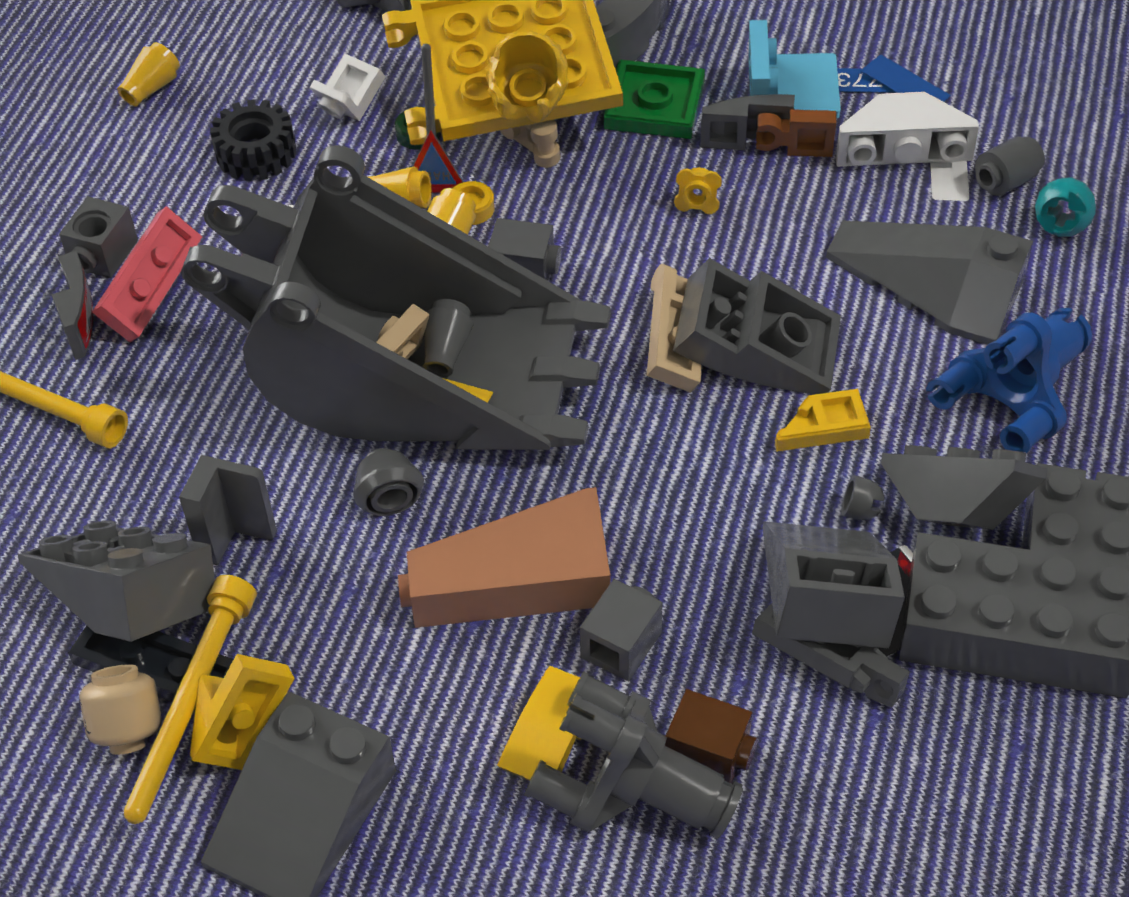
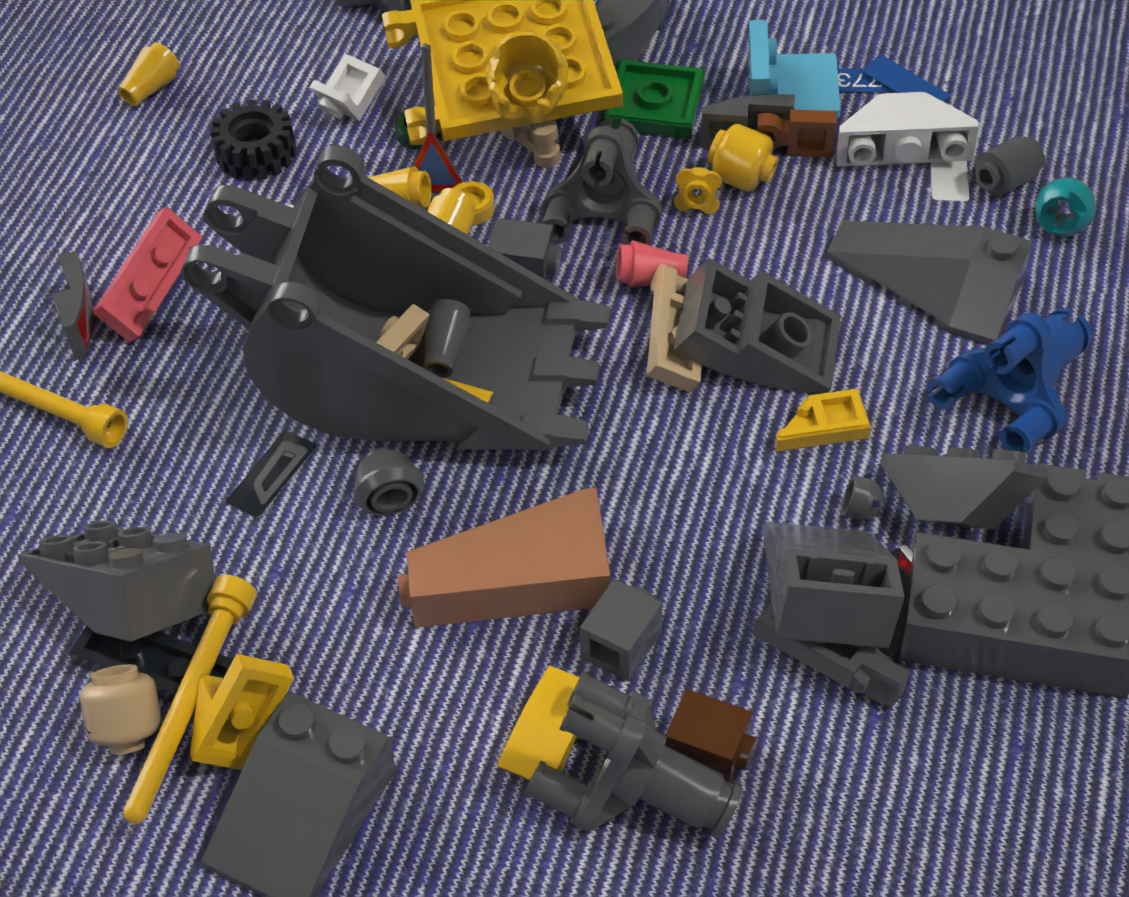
dark grey brick [59,196,138,278] -> none
dark grey panel [179,455,277,565] -> none
none -> black sticker [226,431,317,517]
none -> dark grey wheel [542,118,662,245]
none -> coral cone [616,240,688,288]
none -> yellow head [707,124,779,192]

